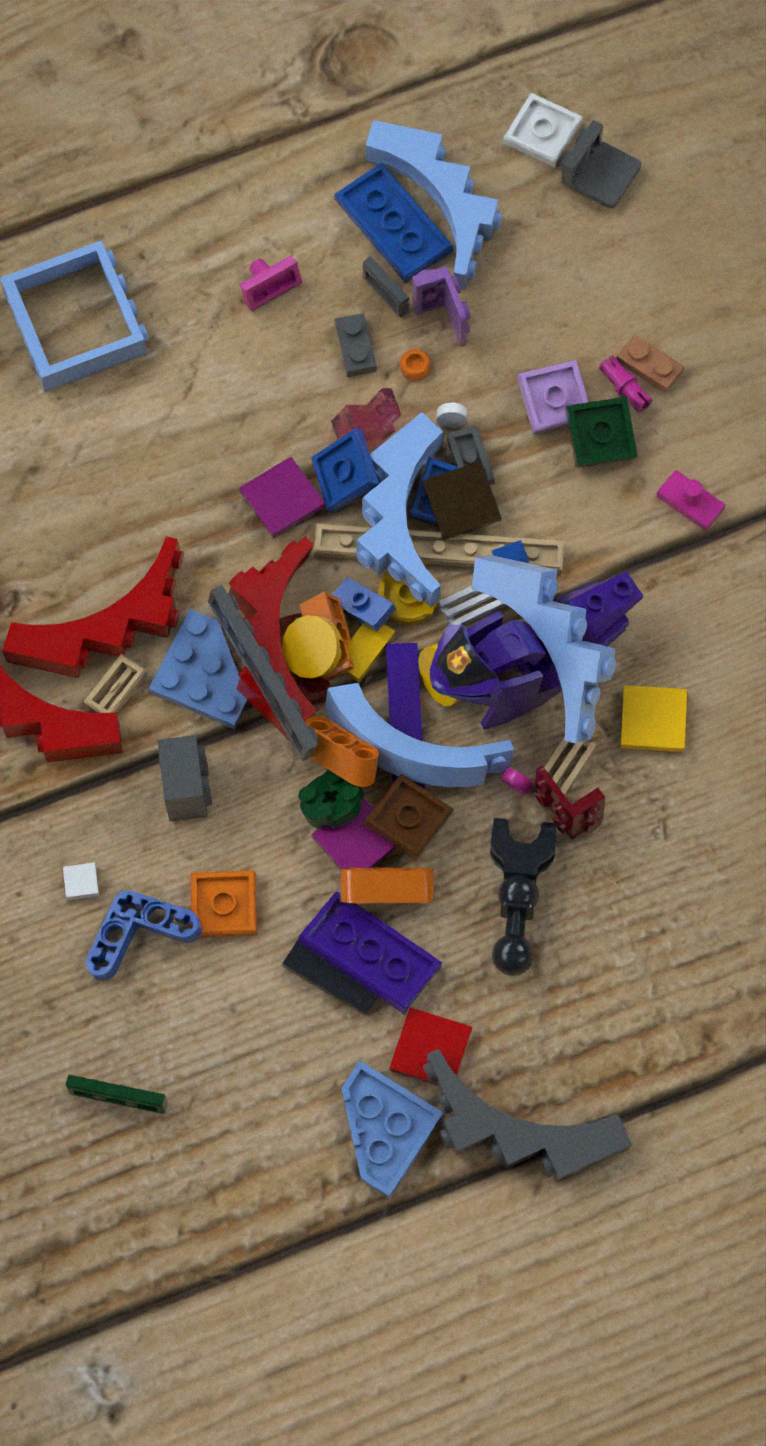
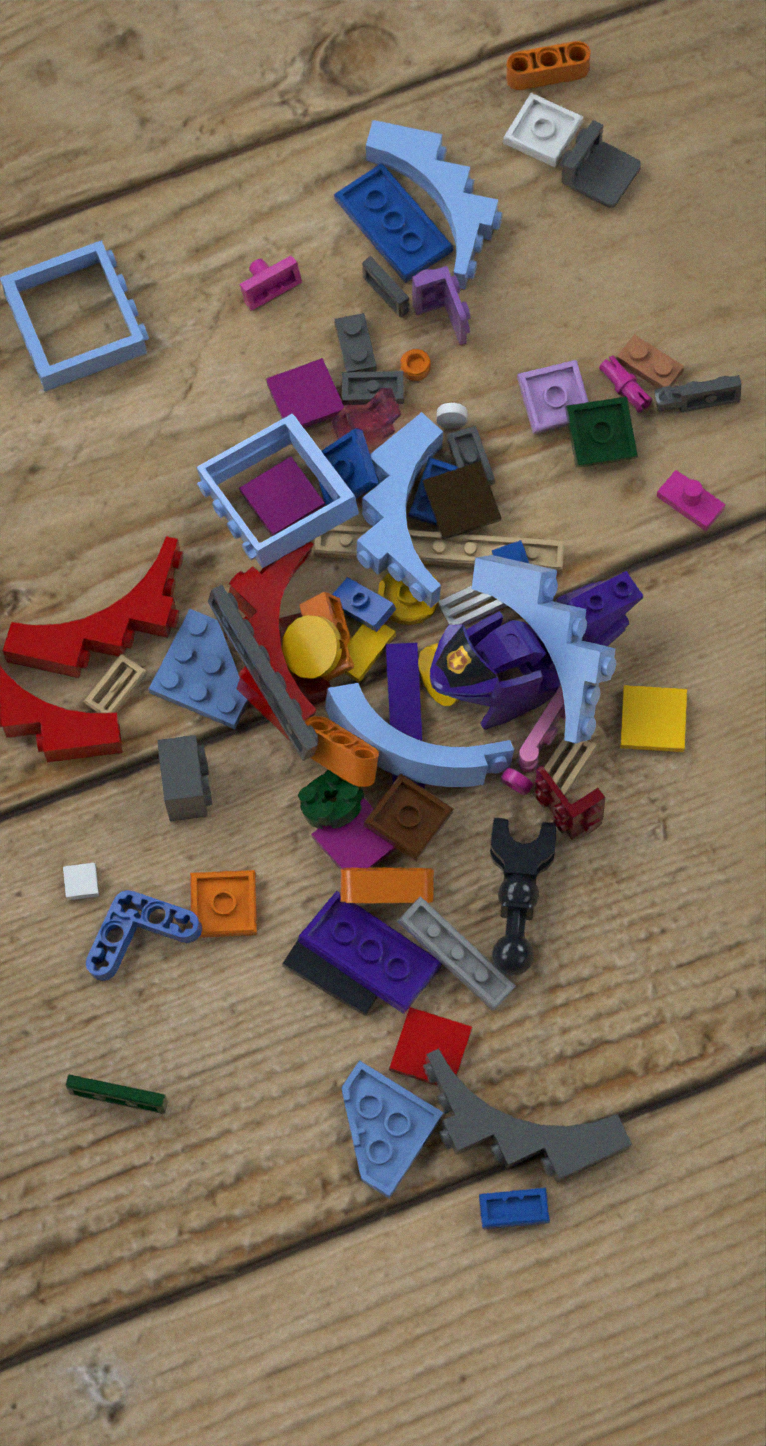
none -> light blue window [197,413,359,568]
none -> magenta tile [266,358,345,428]
none -> dark grey plate [342,371,404,405]
none -> light grey tile [397,896,516,1011]
none -> blue plate [479,1188,550,1230]
none -> orange beam [506,41,591,90]
none -> bright pink plate [519,685,566,772]
none -> dark grey hinge [655,375,742,412]

